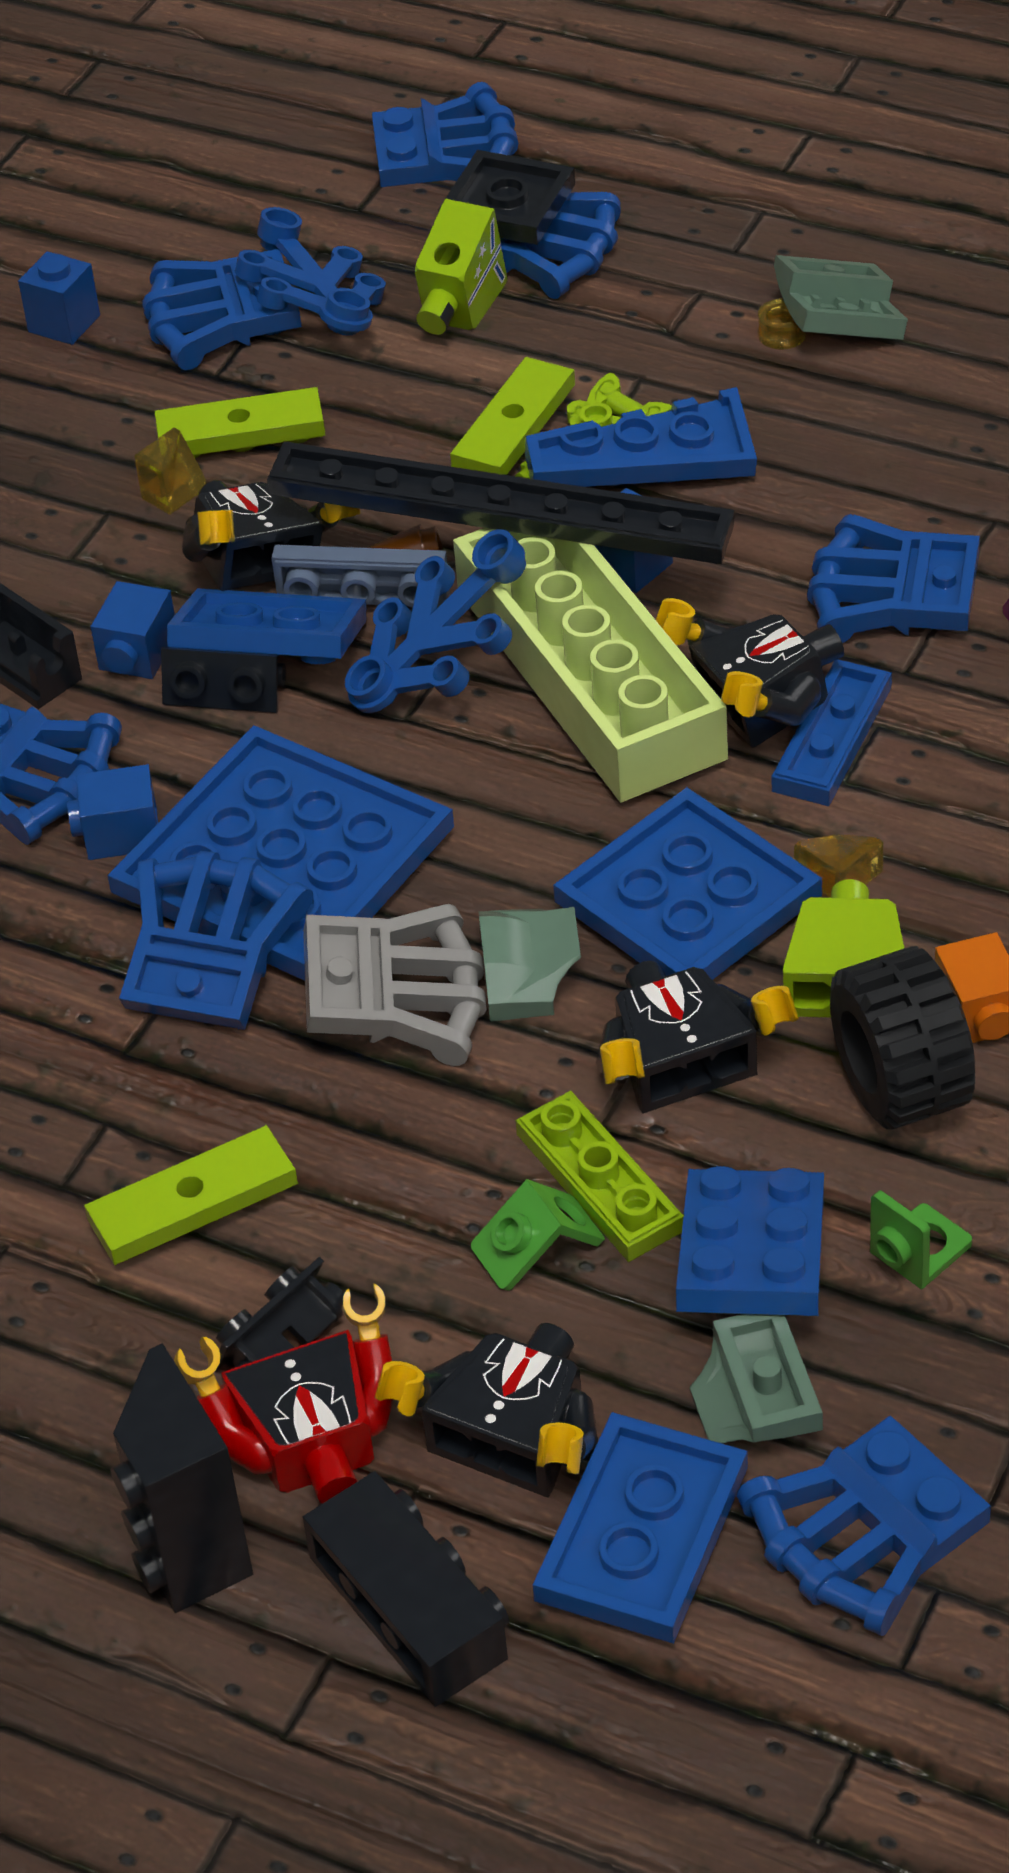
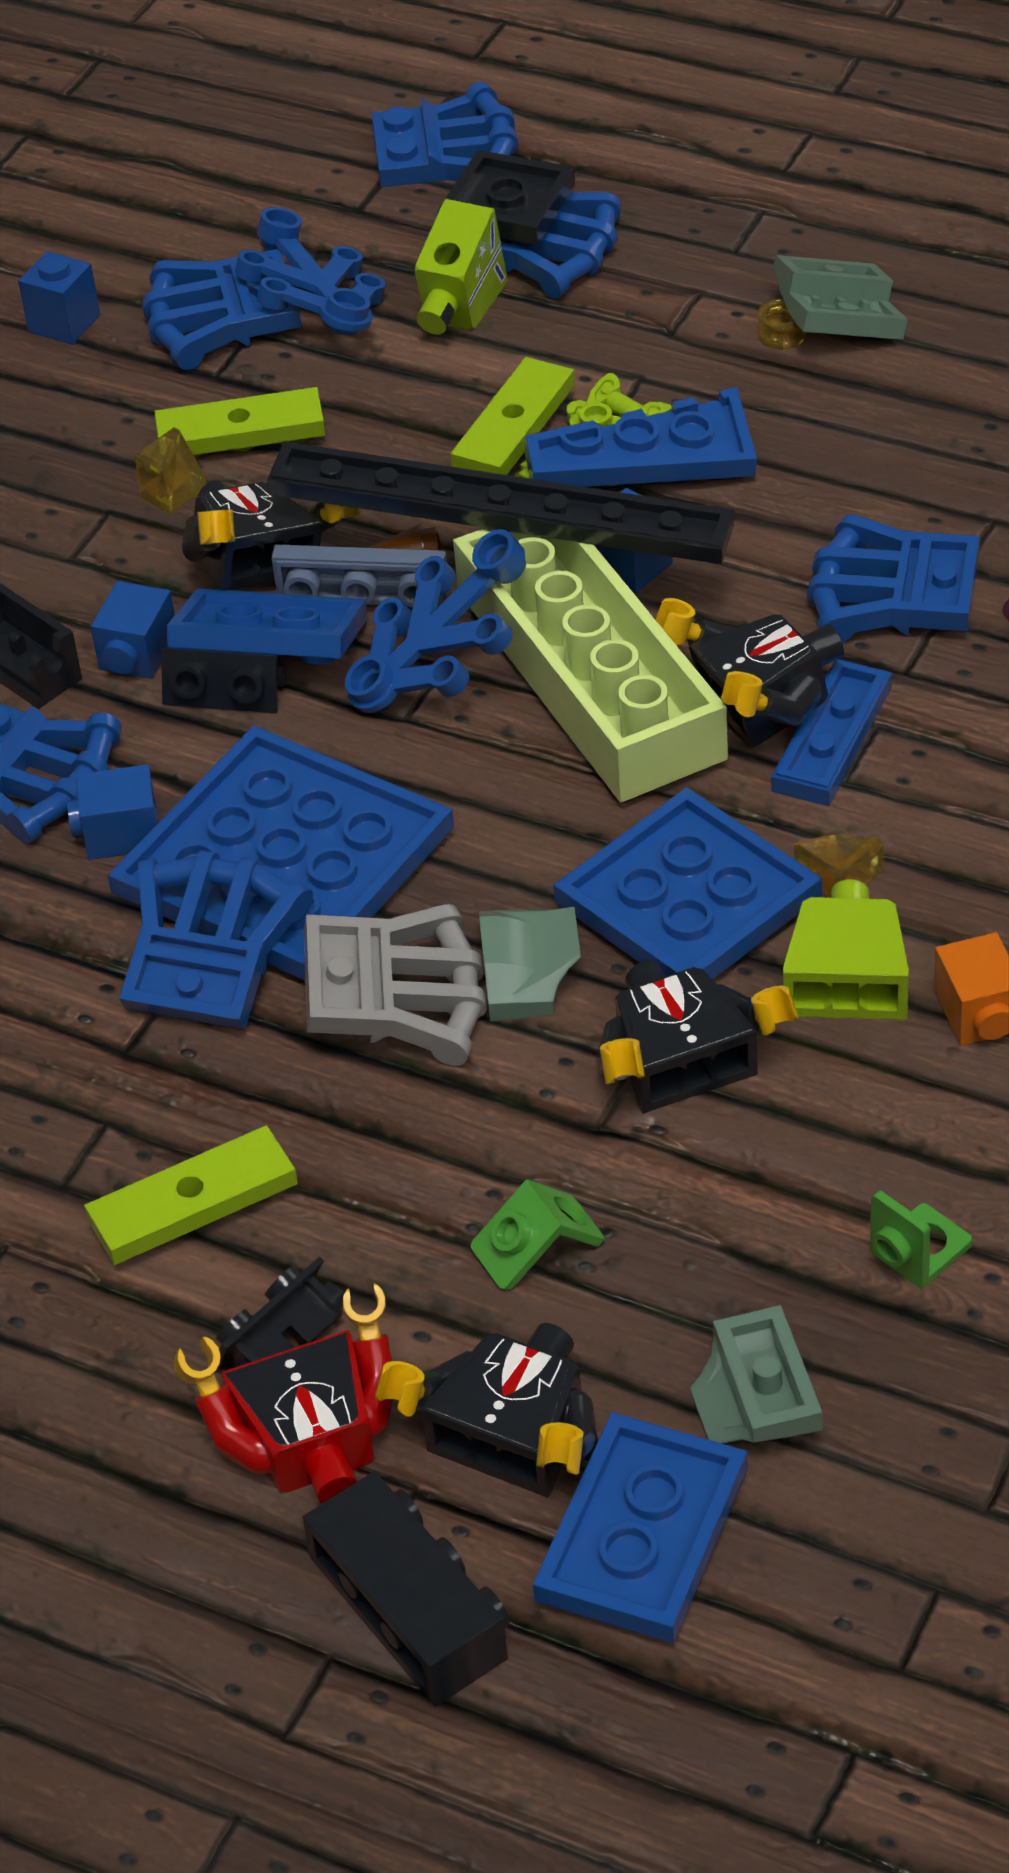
black slope [111,1343,254,1613] -> none
lime tile [515,1090,684,1262] -> none
blue plate [676,1166,824,1316] -> none
blue plate [737,1415,991,1636] -> none
black tyre [830,946,975,1130] -> none

